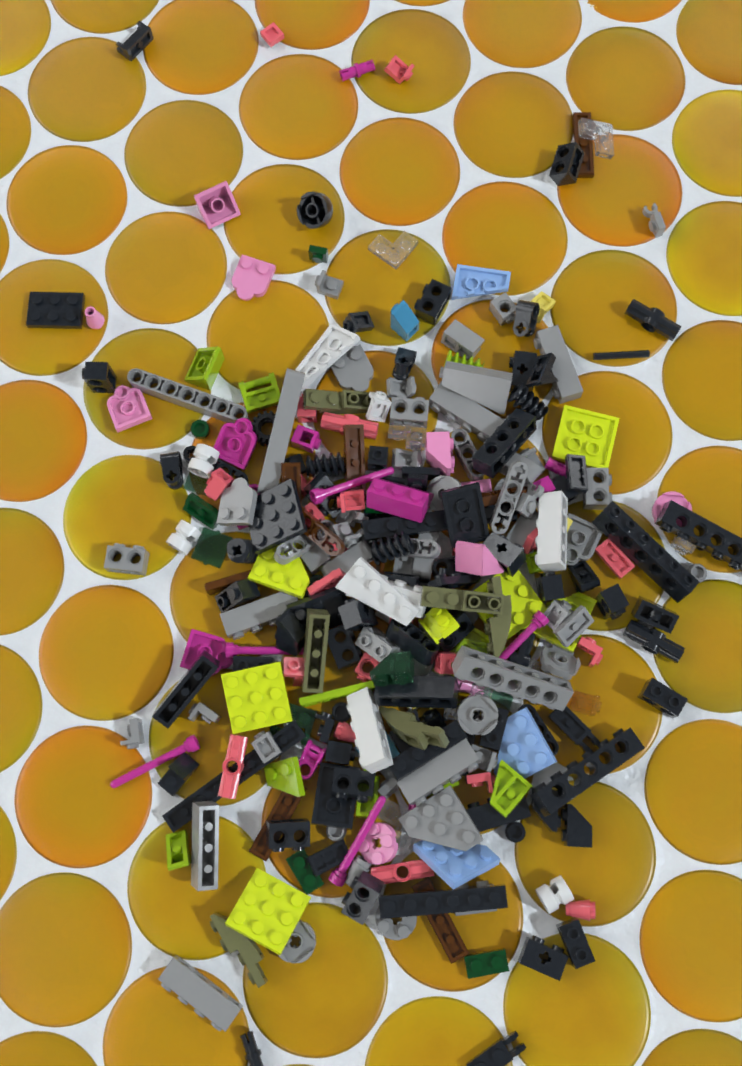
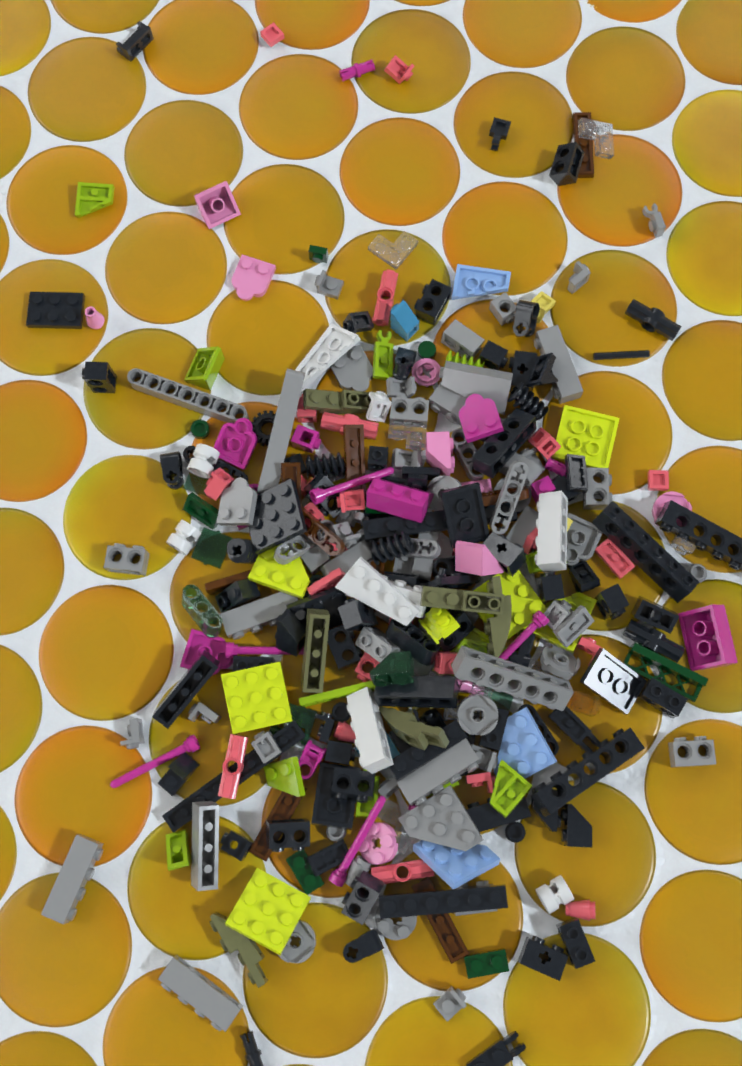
bright pink plate [107,385,152,432] -> none
lime plate [238,372,280,413] -> none
coral bracket [283,657,304,686] -> none
black cylinder [297,191,333,229] -> none
light grey plate [515,483,545,519] -> none
none -> light grey brick [41,834,104,924]
none -> lime wing [75,182,115,218]
none -> clear green beam [181,585,223,638]
none -> black brick [220,830,253,861]
none -> black piece [343,928,384,963]
none -> coral piece [372,269,398,327]
none -> lime plate [373,330,394,380]
none -> bright pink gear [412,358,440,387]
none -> dark green tile [418,341,436,359]
none -> light grey bracket [433,986,467,1022]
none -> dark pink plate [459,394,504,443]
none -> black brick [479,340,509,370]
none -> black plate [489,117,511,151]
none -> coral brick [528,427,561,460]
none -> light grey bracket [567,261,591,294]
none -> plate [580,648,647,715]
none -> dark green fence [623,643,708,702]
none -> coral plate [648,470,669,491]
none -> light grey brick [668,736,716,767]
none -> dark pink slope [678,604,738,671]

